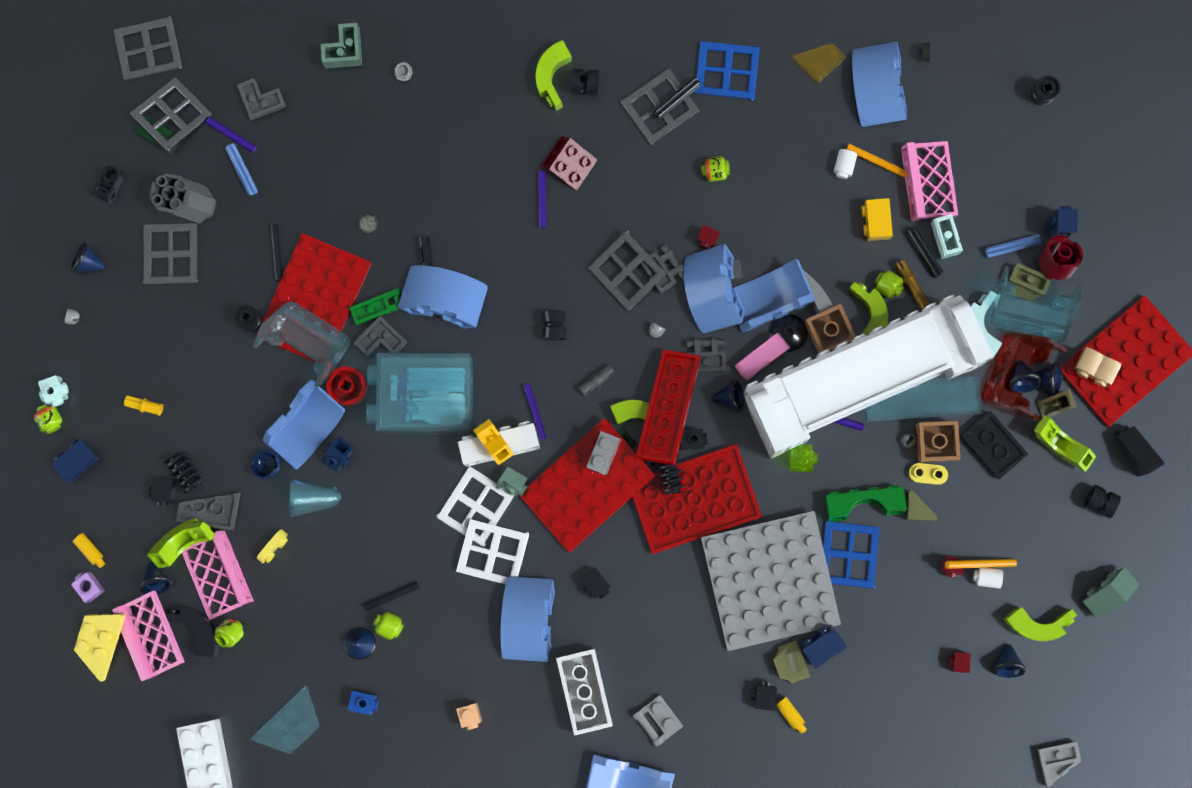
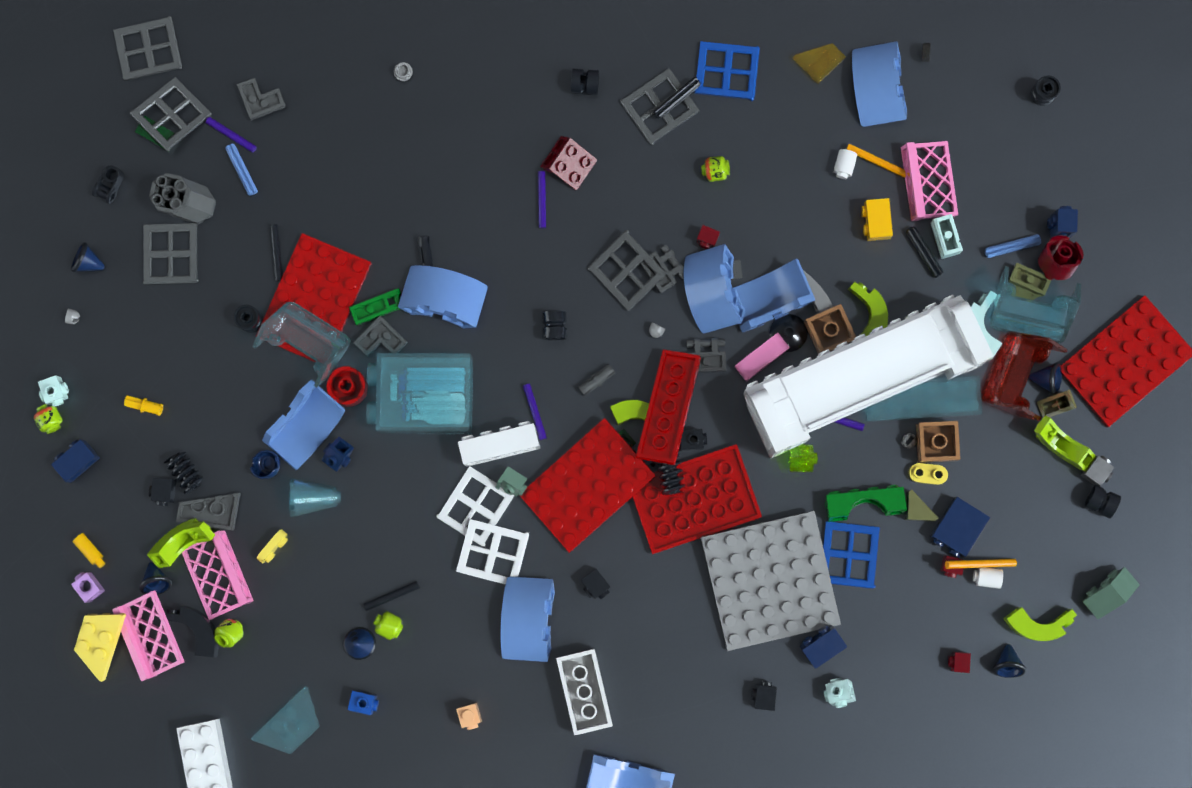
sand green brick [321,23,363,69] -> none
clear smoke tile [358,213,378,233] -> none
yellow brick [473,419,514,465] -> none
lime arch [536,40,572,111] -> none
light grey brick [587,431,621,475] -> none
light grey plate [632,695,683,748] -> none
dark blue hat [711,379,744,412] -> none
olive slope [773,640,810,684] -> none
yellow cylinder [775,697,807,734] -> none
lime head [874,270,904,299] -> none
pearl gold pin [894,259,930,312] -> none
black plate [960,410,1029,480] -> none
dark blue hat [1009,360,1042,393] -> none
light grey wing [1037,741,1081,787] -> none
tan brick [1074,347,1122,387] -> none
black slope [1113,425,1165,477] -> none
none -> light aqua brick [824,678,856,708]
none -> dark blue brick [930,497,990,558]
none -> flat silver brick [1081,456,1114,486]

